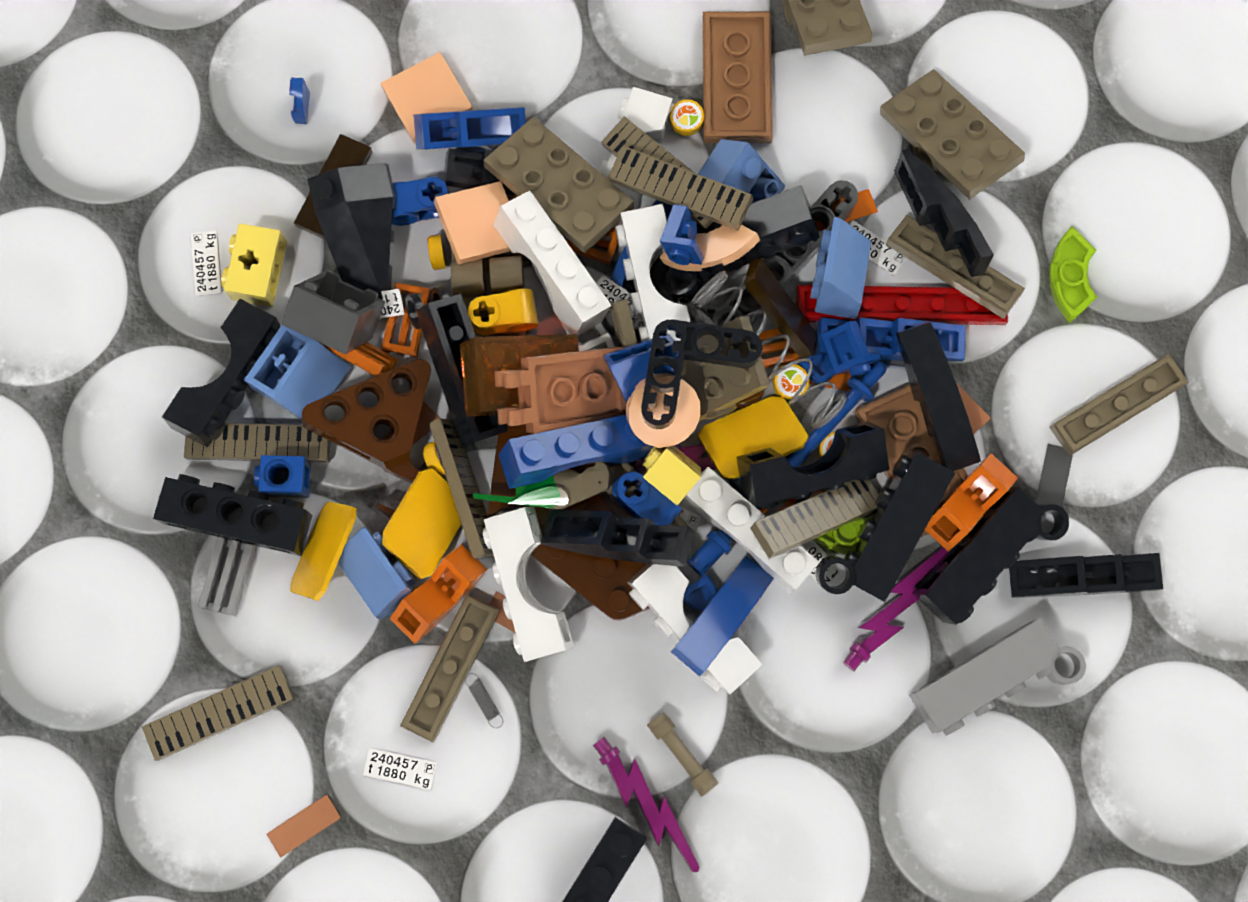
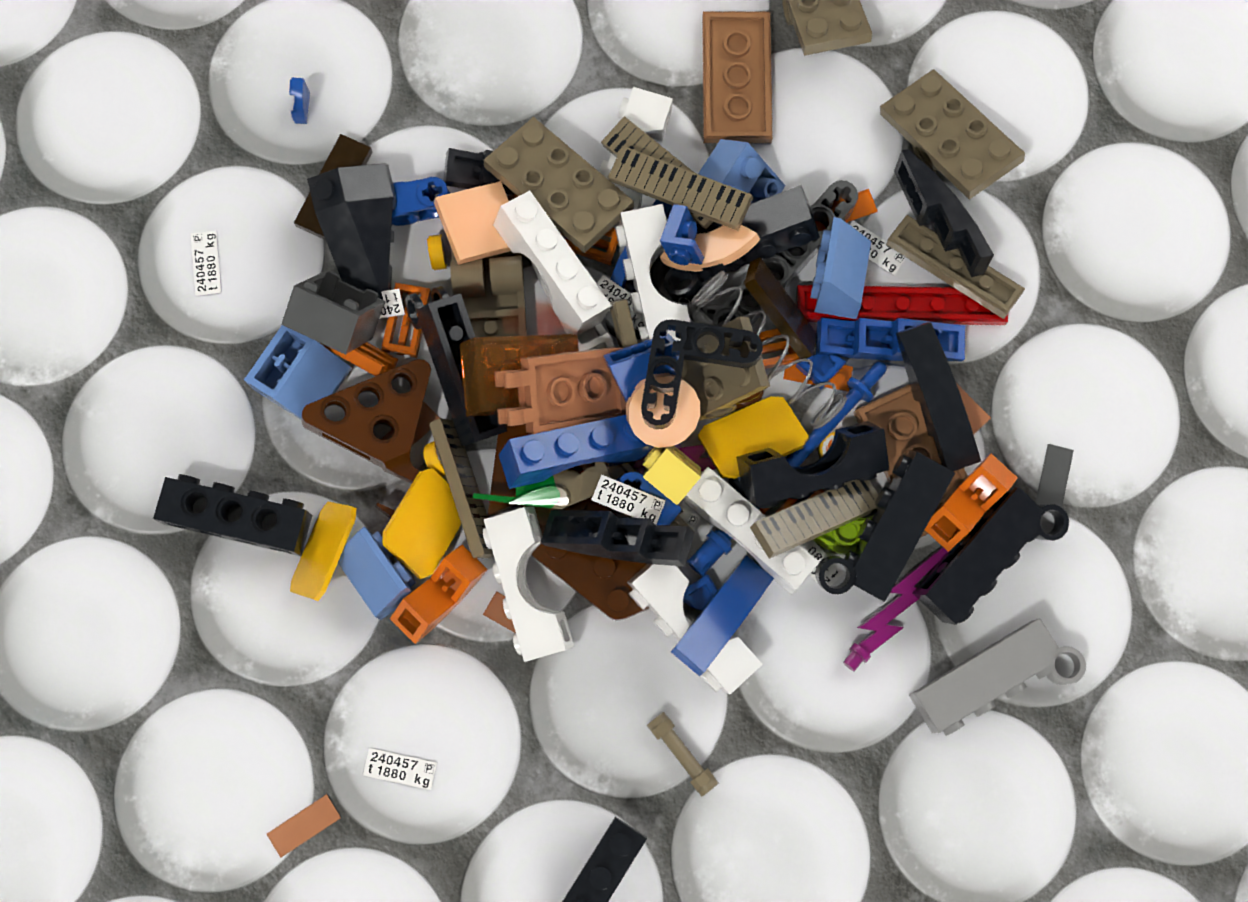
dark tan tile [142,665,295,761] -> none
black arch [162,299,281,448] -> none
dark tan tile [184,423,330,463] -> none
light grey tile [198,537,255,617] -> none
light yellow brick [221,223,287,307] -> none
blue brick [254,455,311,498] -> none
light nougat tile [380,52,473,143] -> none
dark tan tile [400,594,500,743] -> none
blue slope [413,107,526,150] -> none
light grey piece [465,673,503,728] -> none
yellow piece [468,289,539,336] -> none
magenta piece [593,737,700,873] -> none
tile [670,99,704,136] -> none
tile [772,364,809,400] -> none
blue bracket [821,321,881,377] -> none
black slope [1009,553,1163,598] -> none
lime tile [1049,226,1098,323] -> none
dark tan tile [1049,354,1189,456] -> none
none -> white sticker [591,474,665,525]

